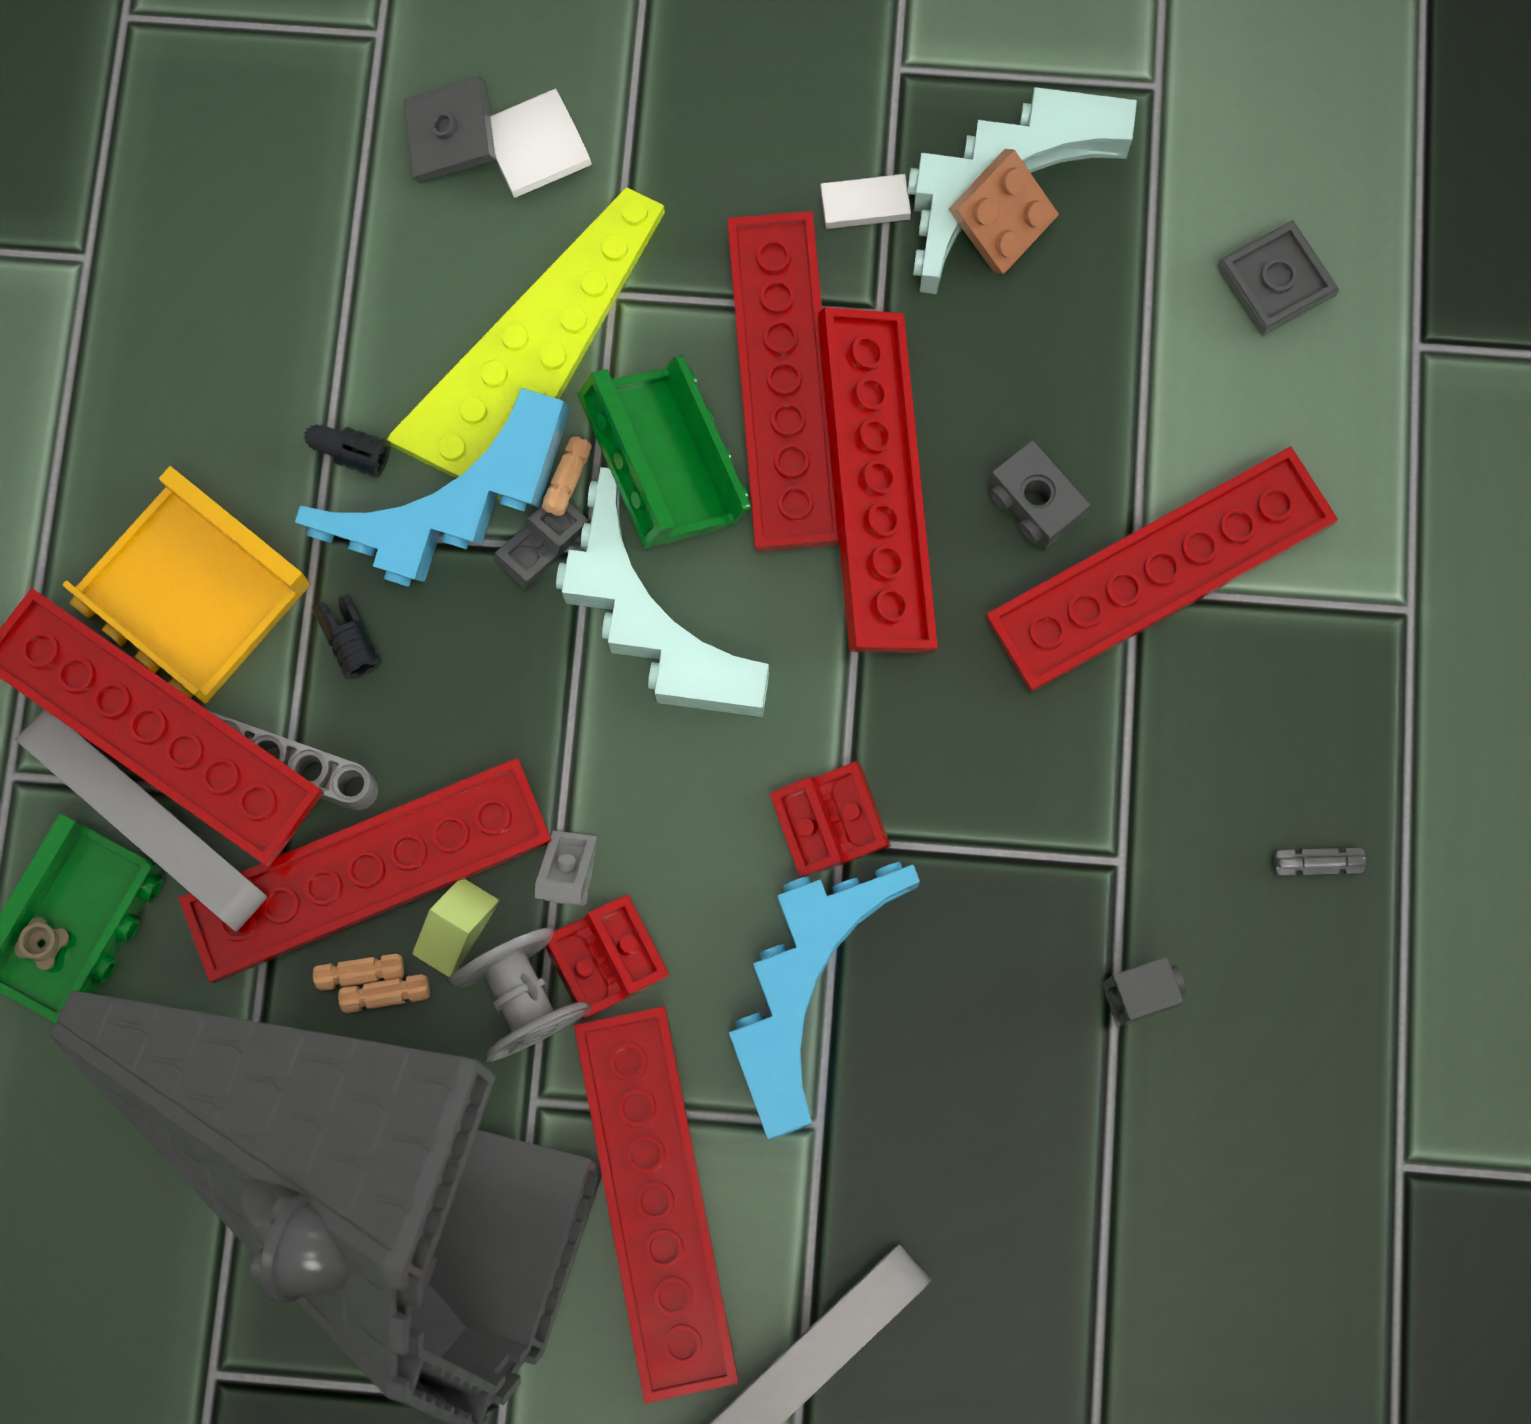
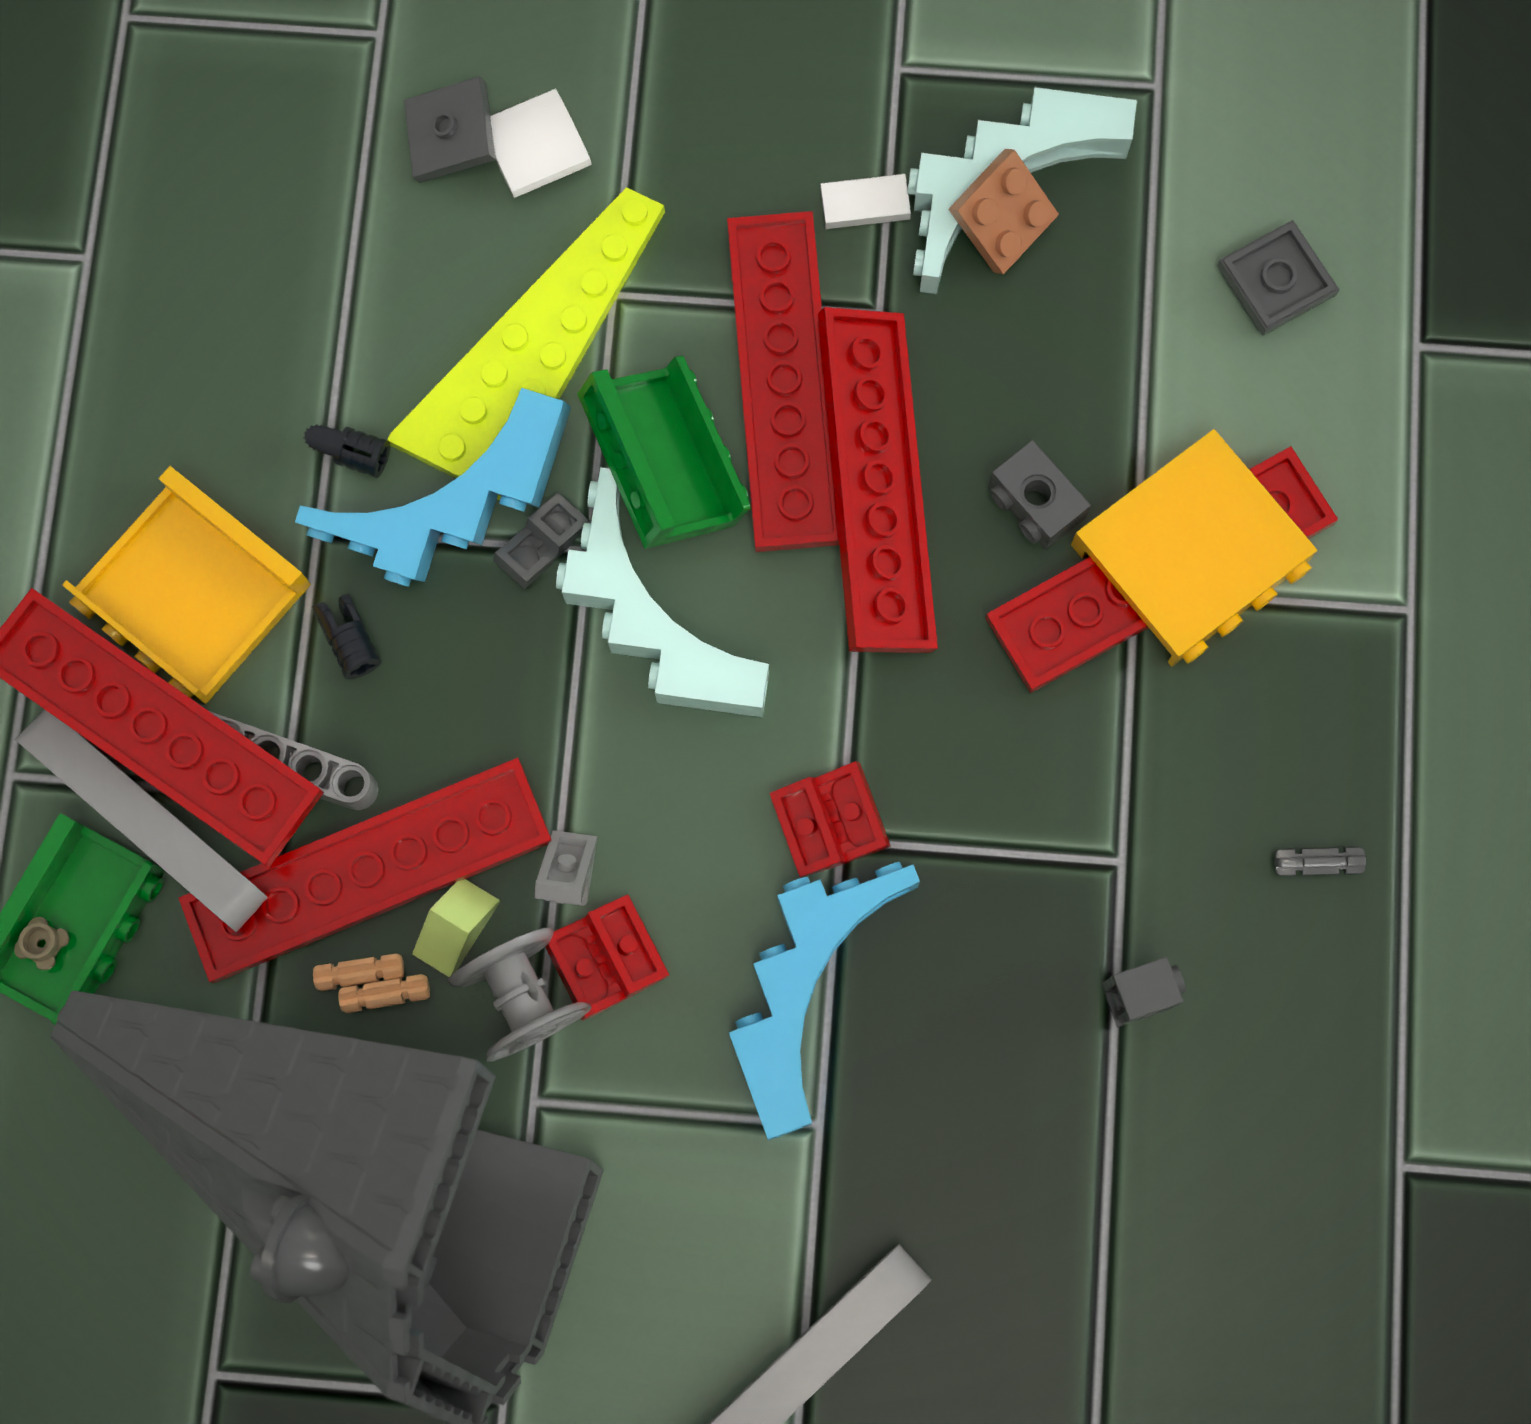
light nougat axle [542,436,592,516] -> none
red plate [574,1006,739,1404] -> none
none -> yellow panel [1071,429,1318,667]

